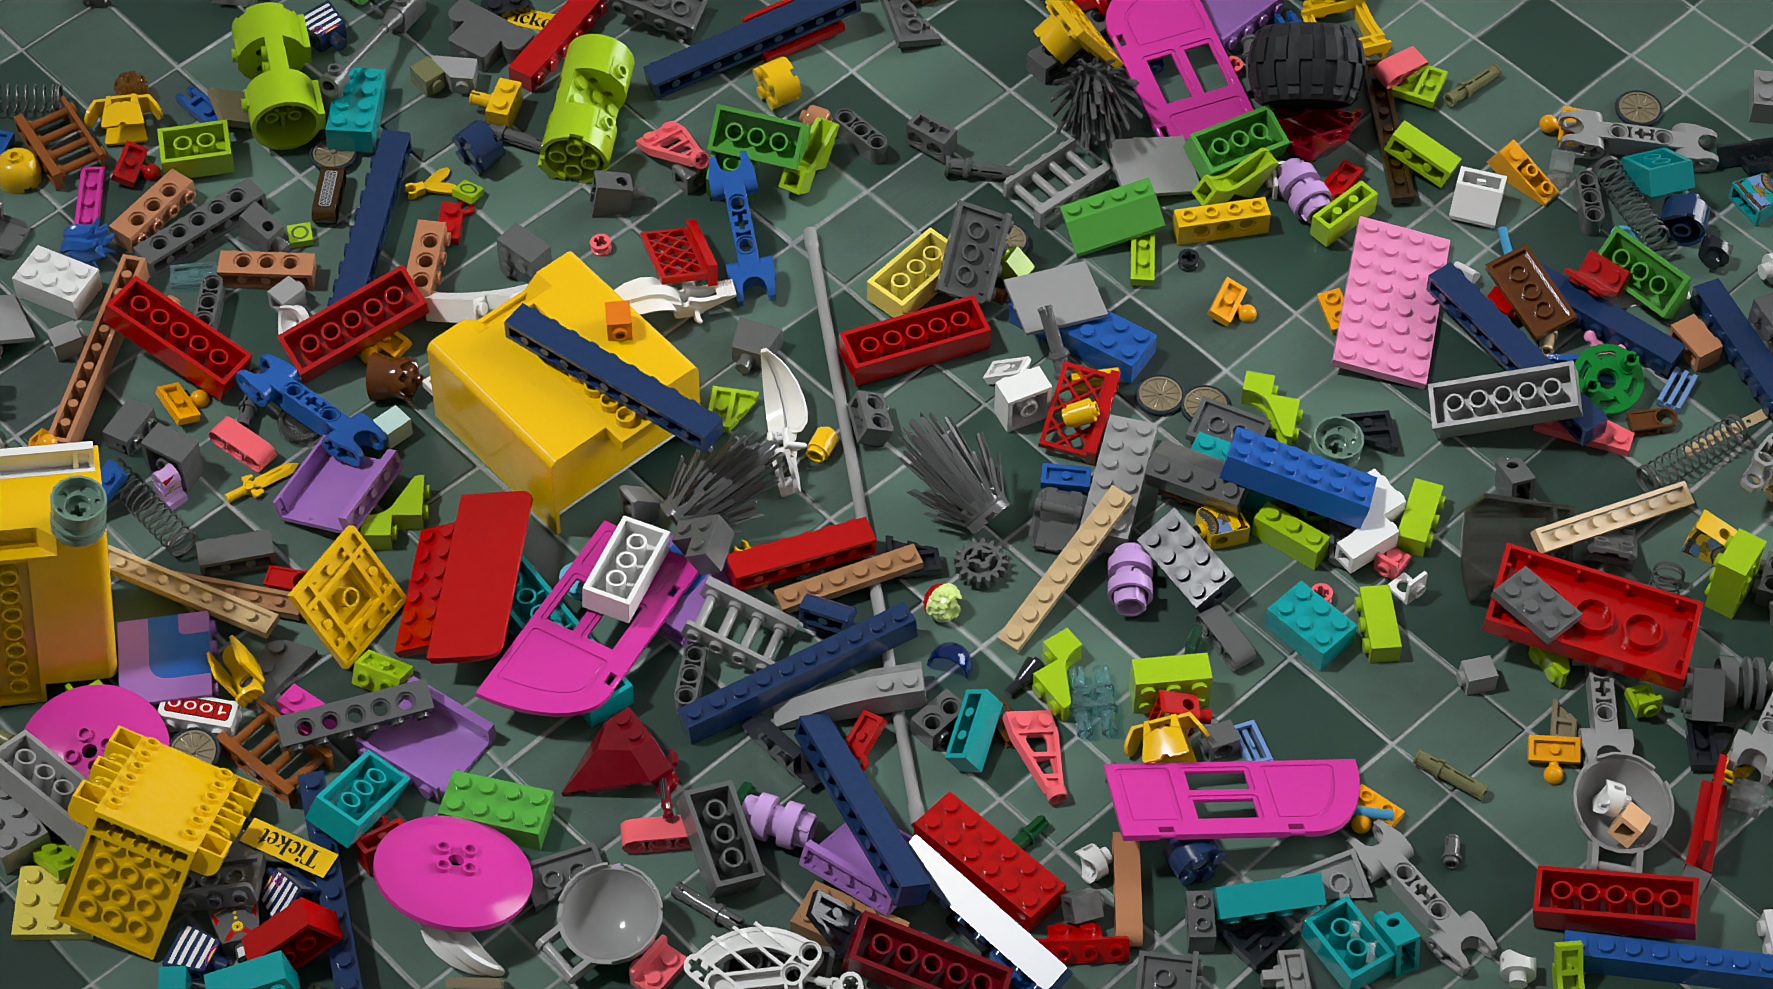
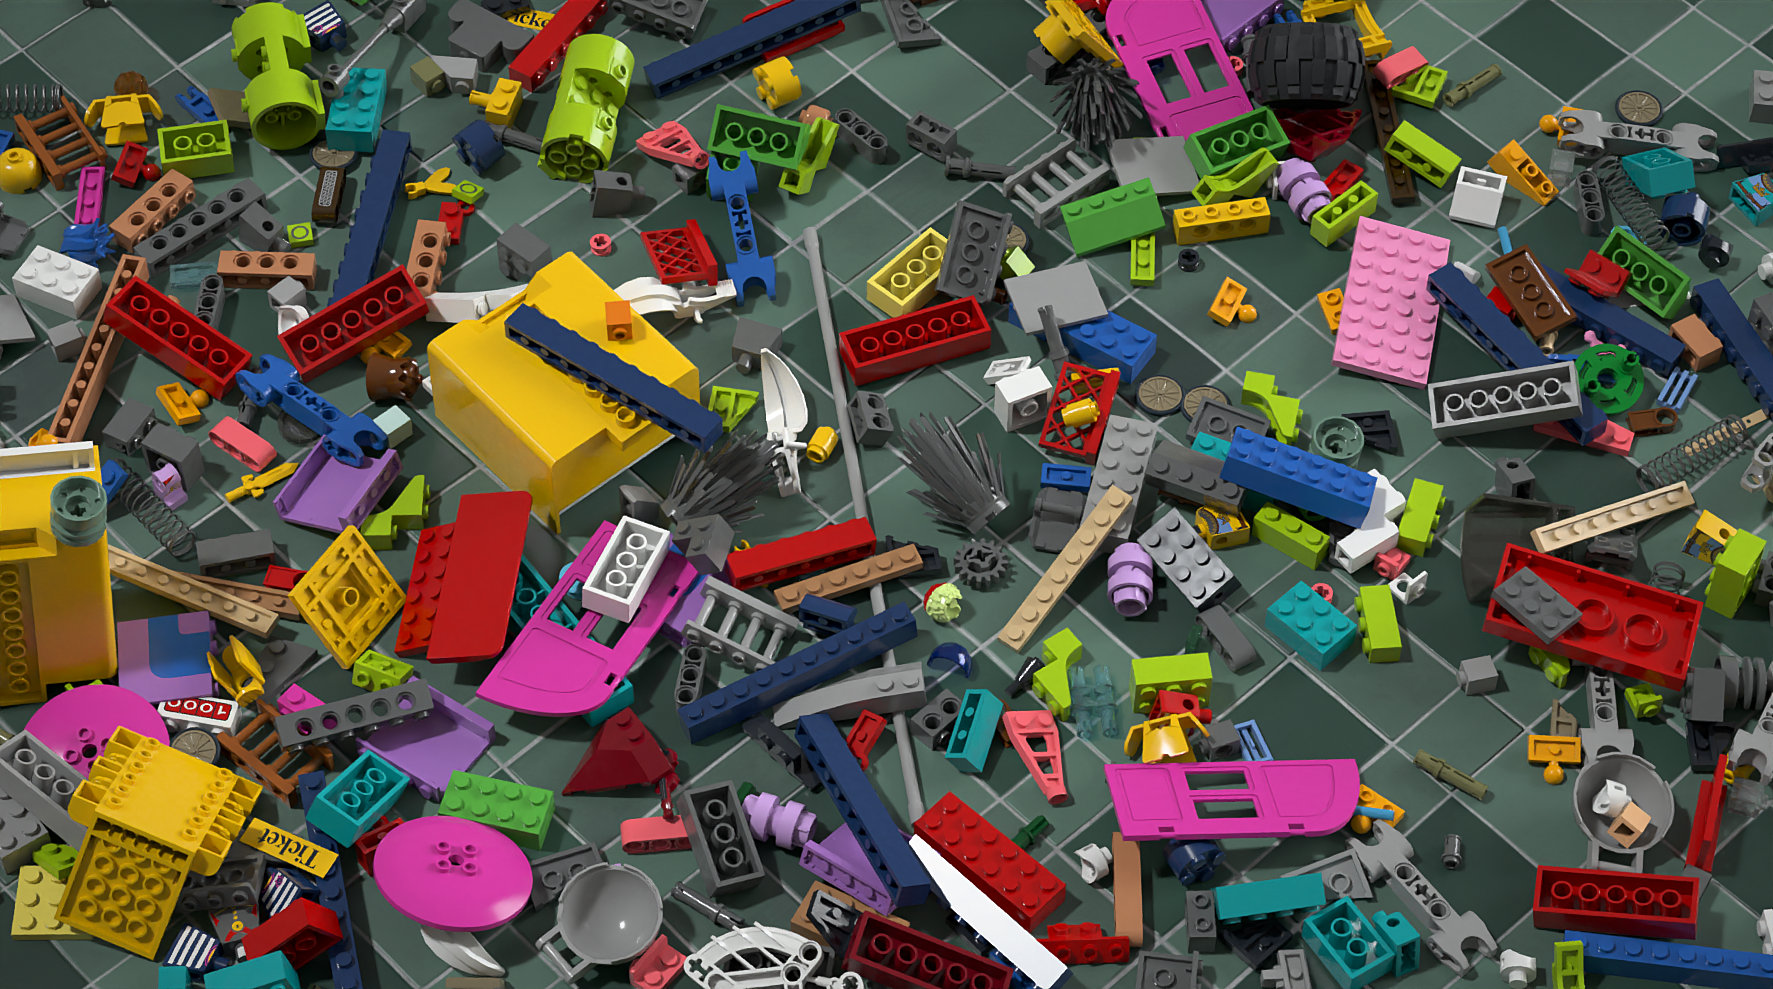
flat silver brick [1060,888,1104,924] -> none

